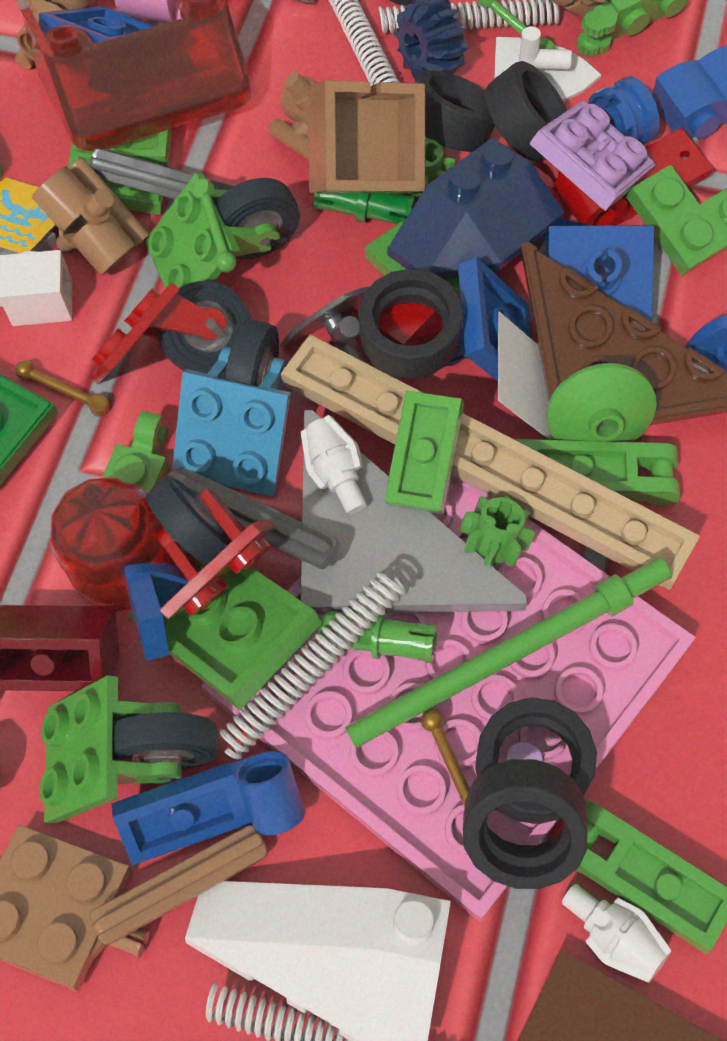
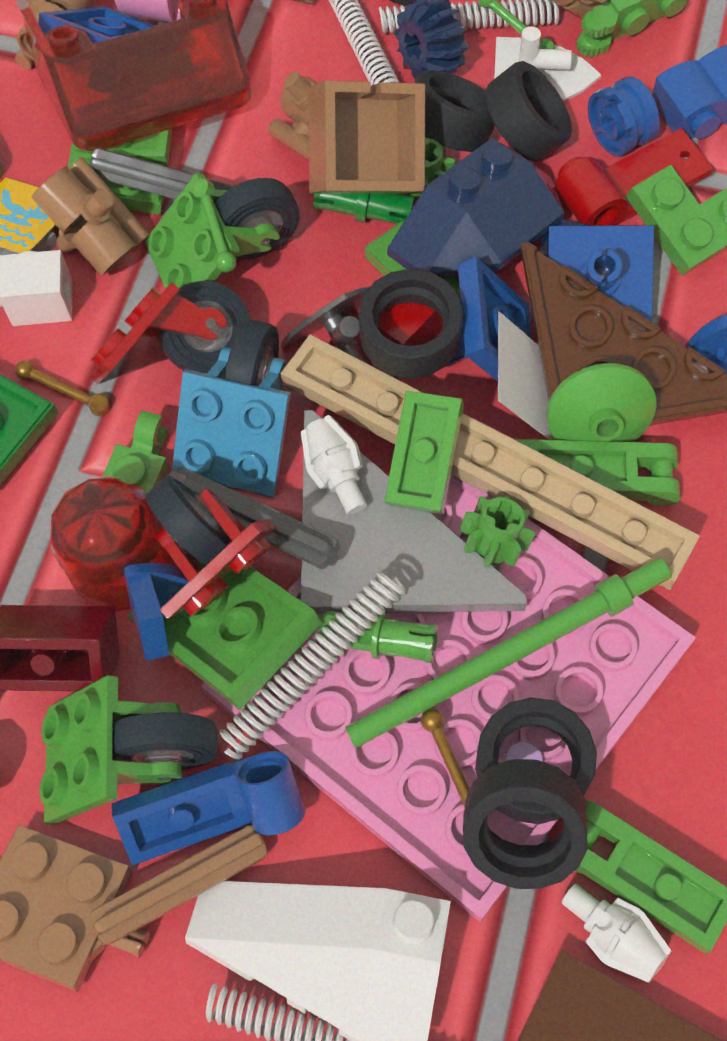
lavender tile [530,100,656,211] -> none

